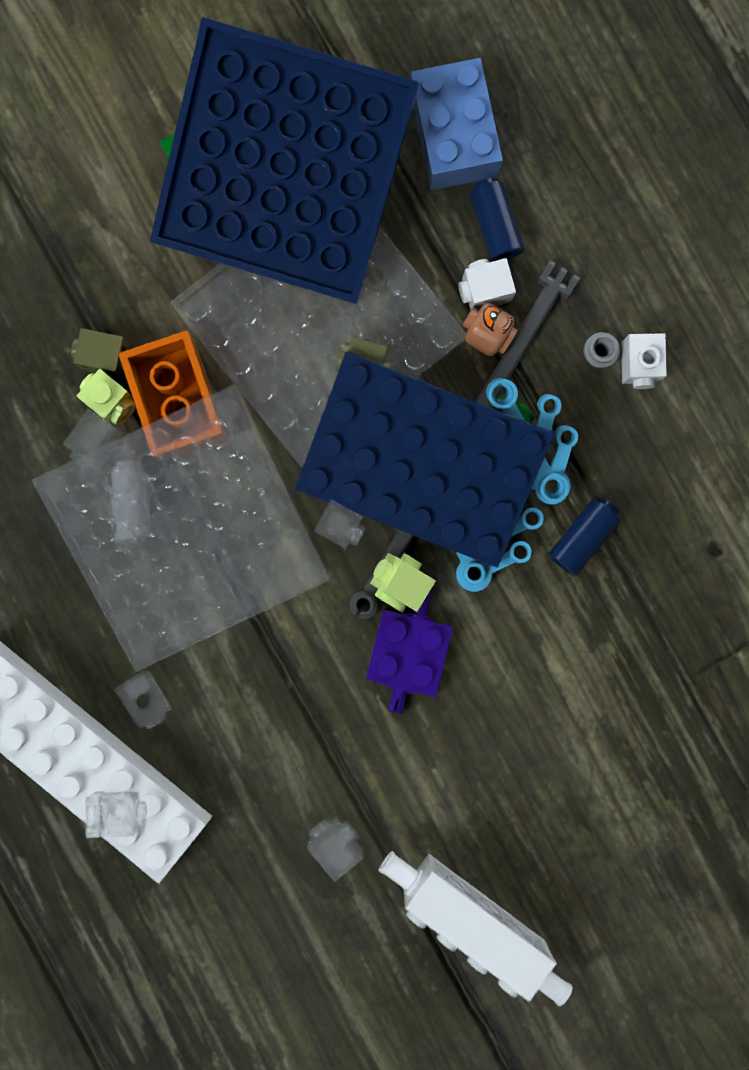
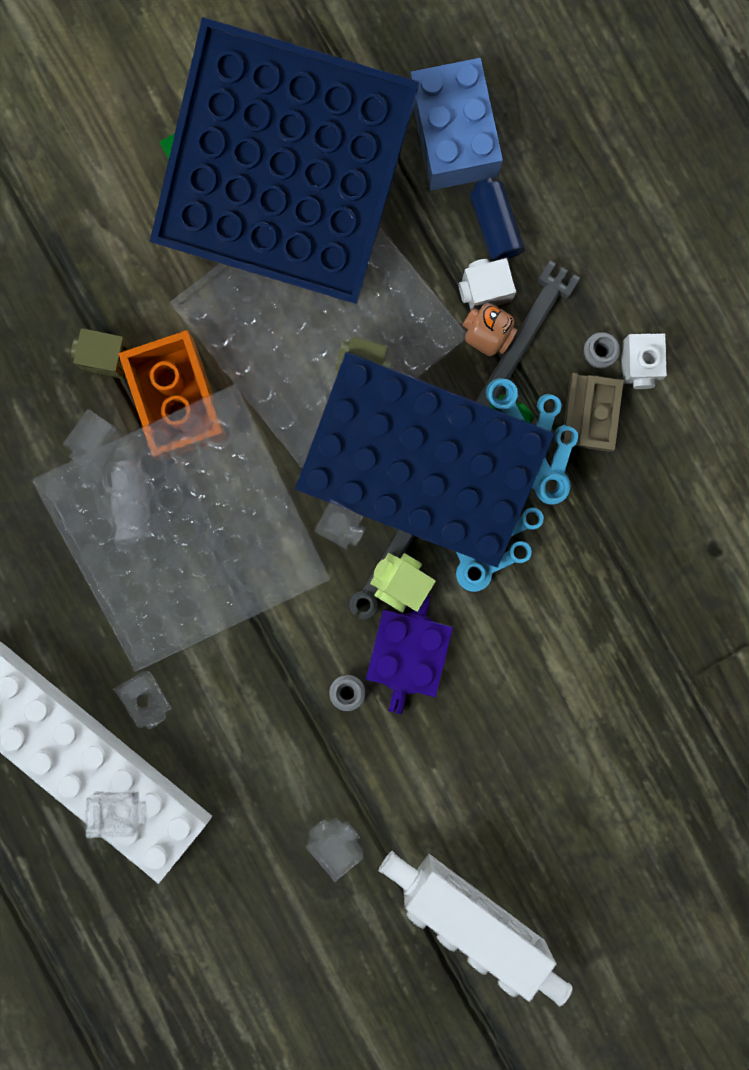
yellowish green brick [76,368,136,426] -> none
dark blue brick [547,498,621,577] -> none
none -> light grey plate [329,675,365,711]
none -> dark tan plate [561,373,624,452]

